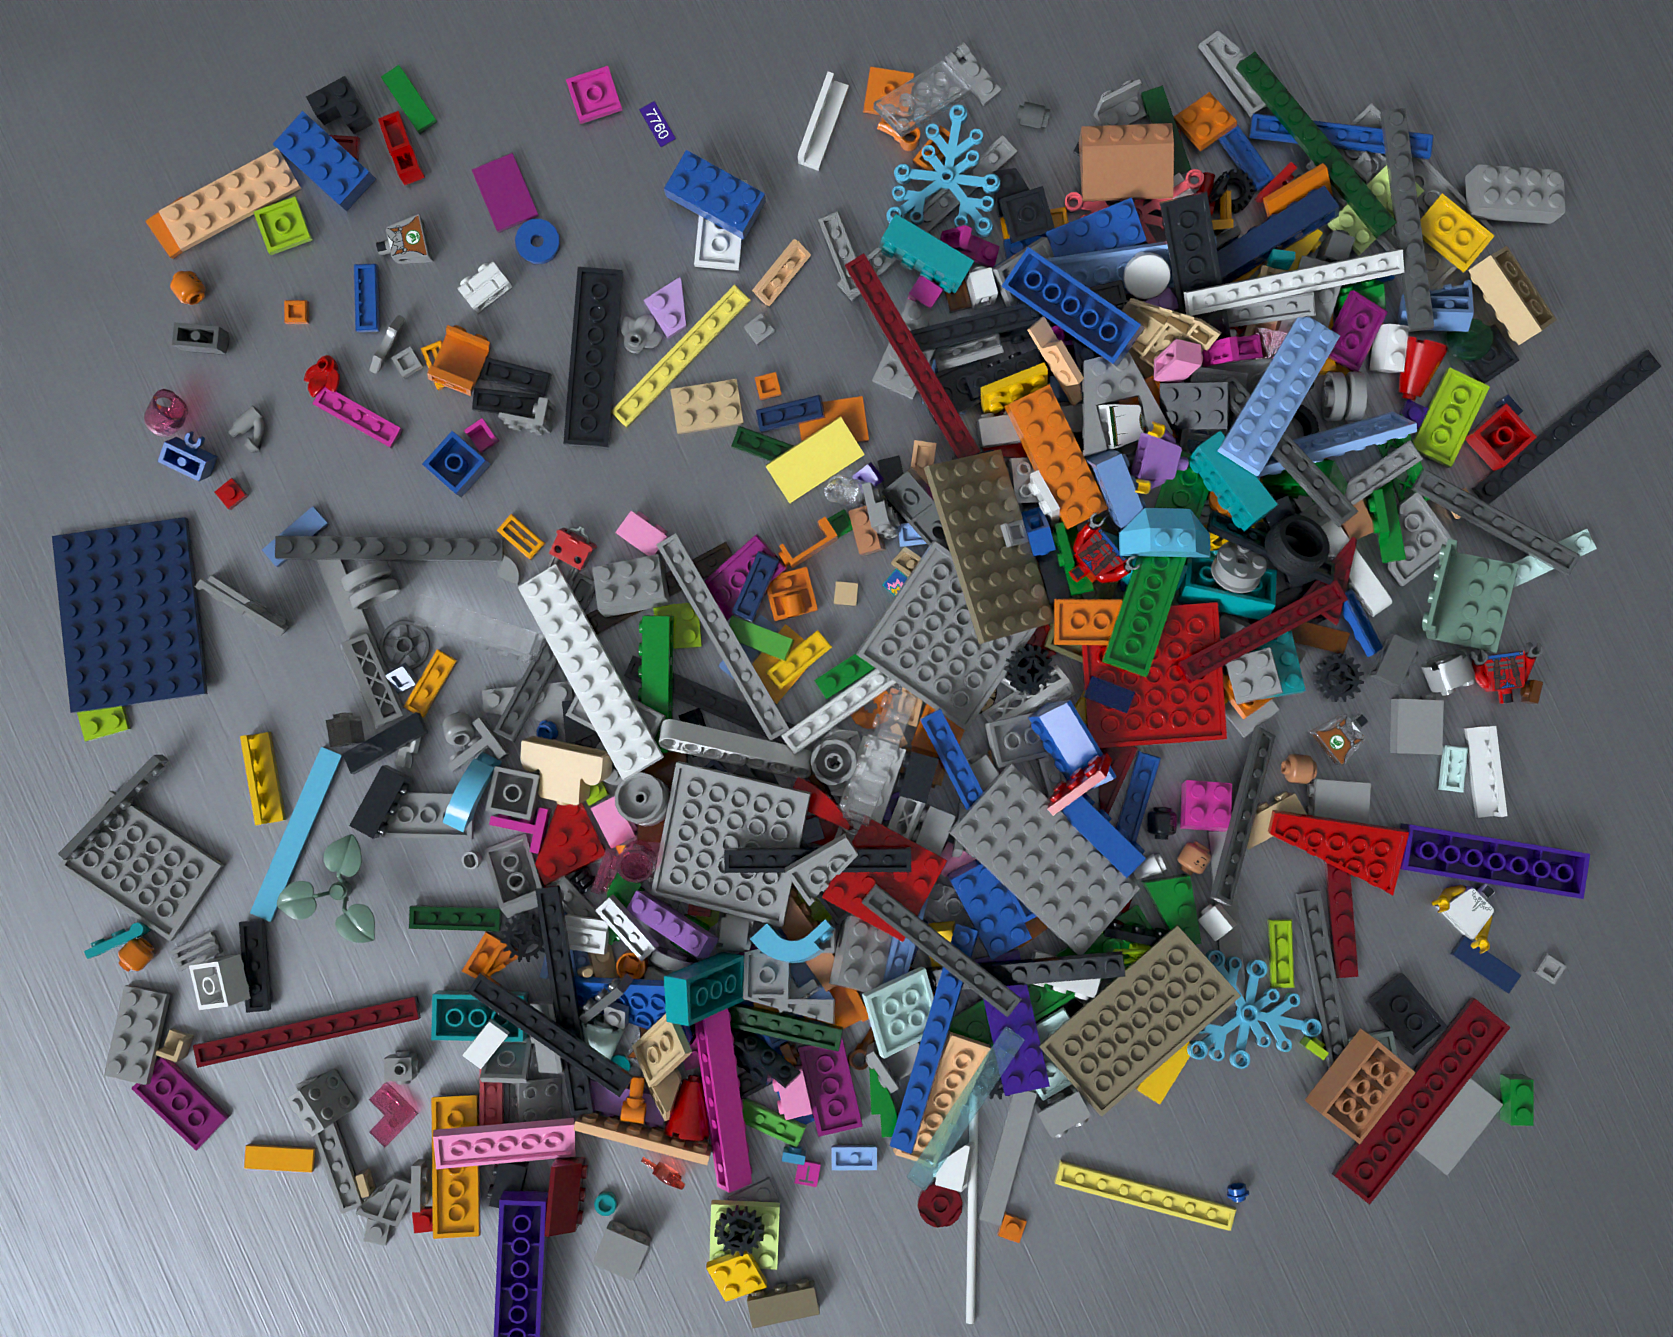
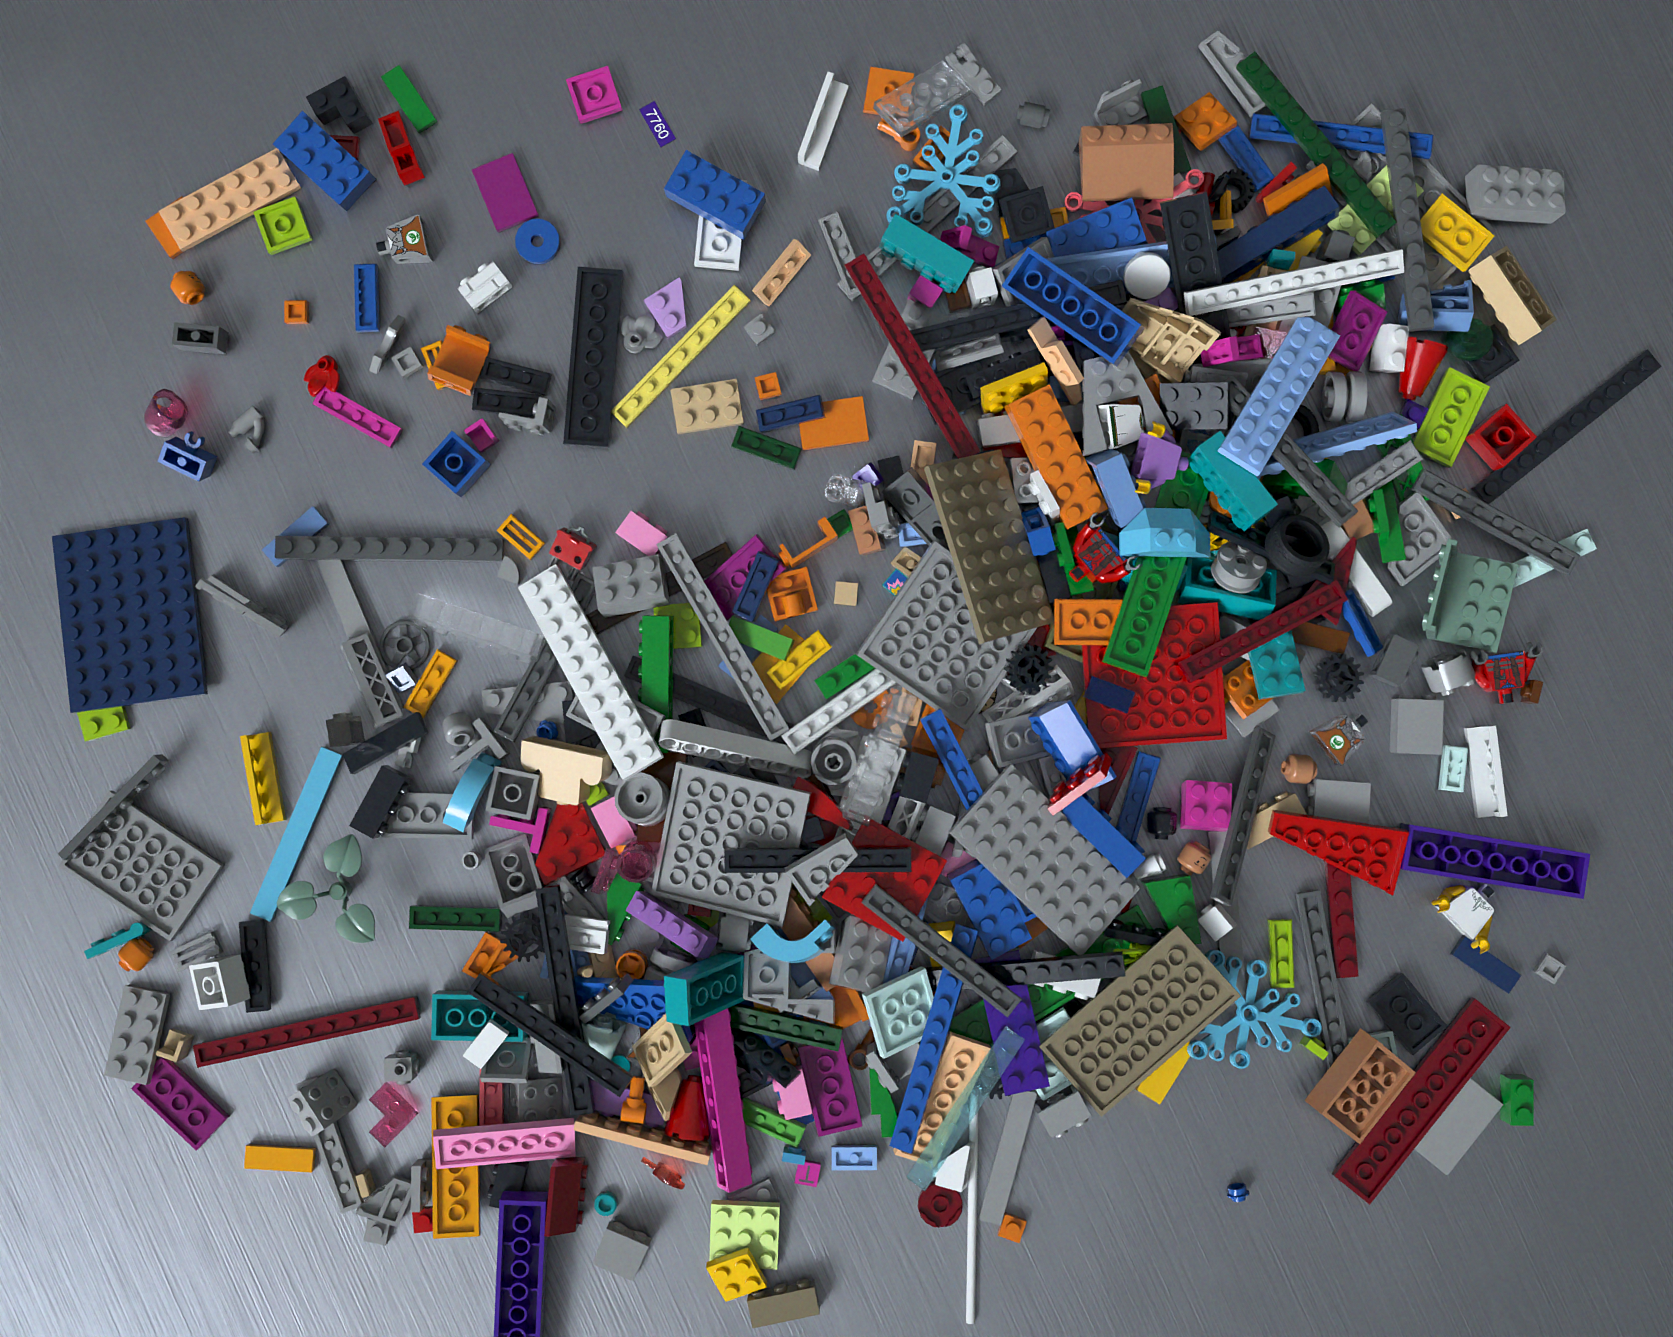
red plate [214,478,248,510] -> none
light grey wheel [340,561,400,611] -> none
plate [595,894,659,962] -> none
light grey plate [604,1002,629,1029] -> none
black gear [714,1205,765,1256] -> none
light yellow tile [765,416,865,503] -> none
light grey tile [1000,520,1029,547] -> none
light yellow tile [1054,1160,1236,1231] -> none
bright pink brick [1154,339,1203,383] -> none
light grey plate [1226,648,1283,705] -> none
dark blue tile [1494,395,1523,415] -> none

